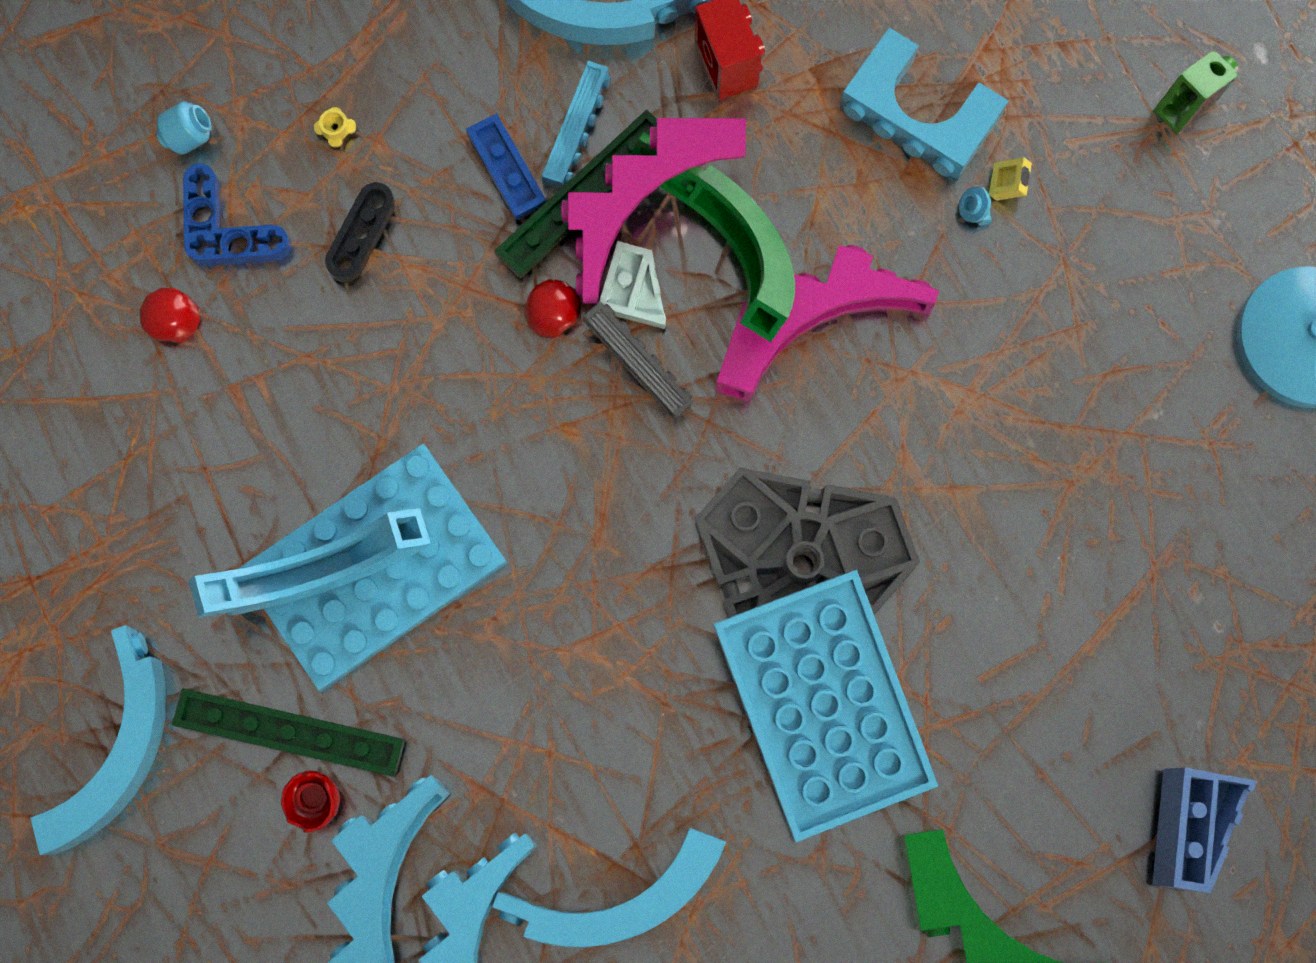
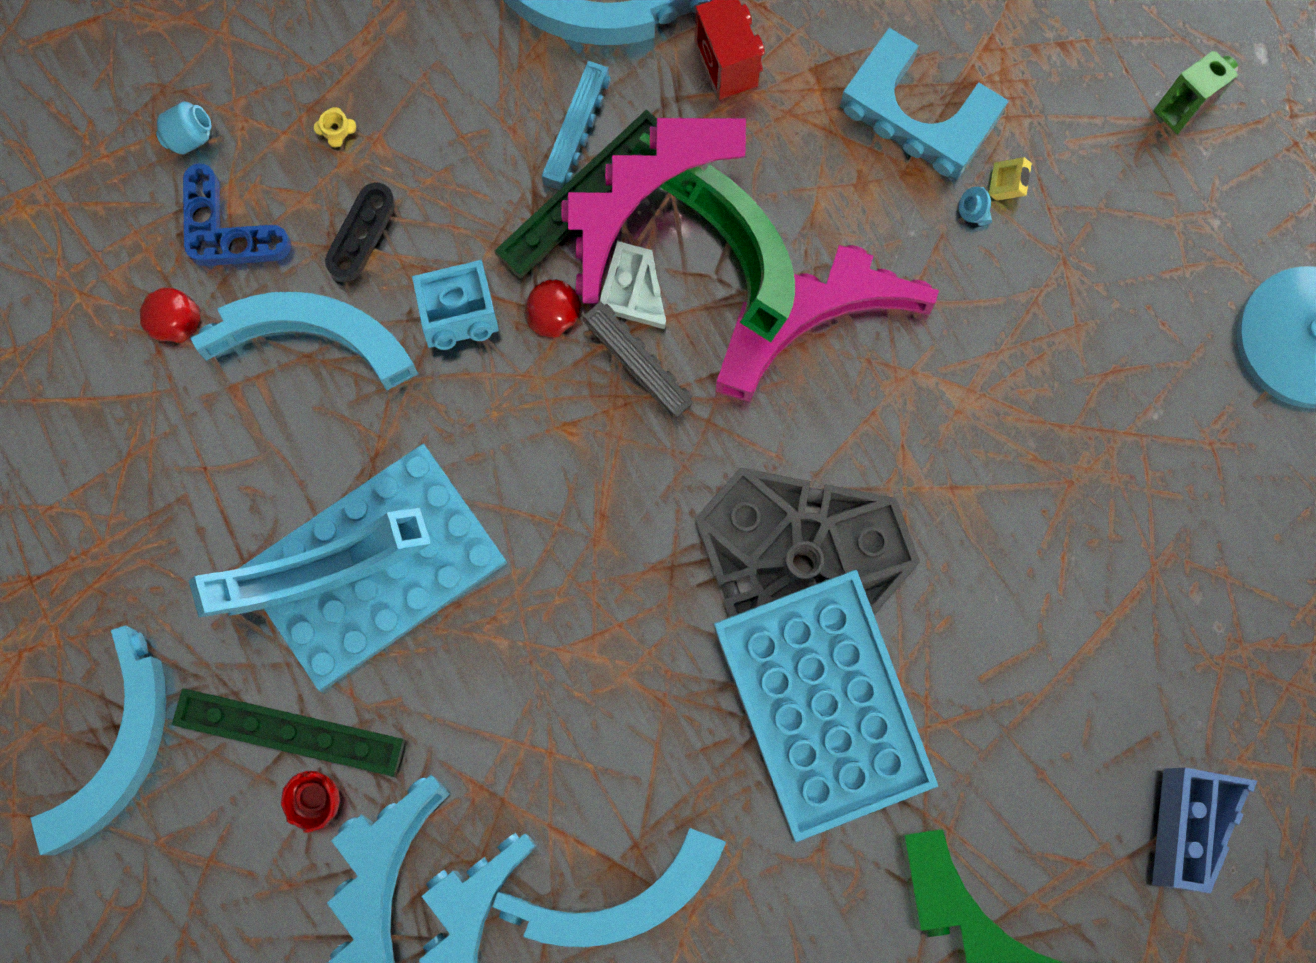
blue plate [466,113,547,221] -> none
none -> medium azure arch [190,292,418,391]
none -> medium azure plate [412,260,499,350]

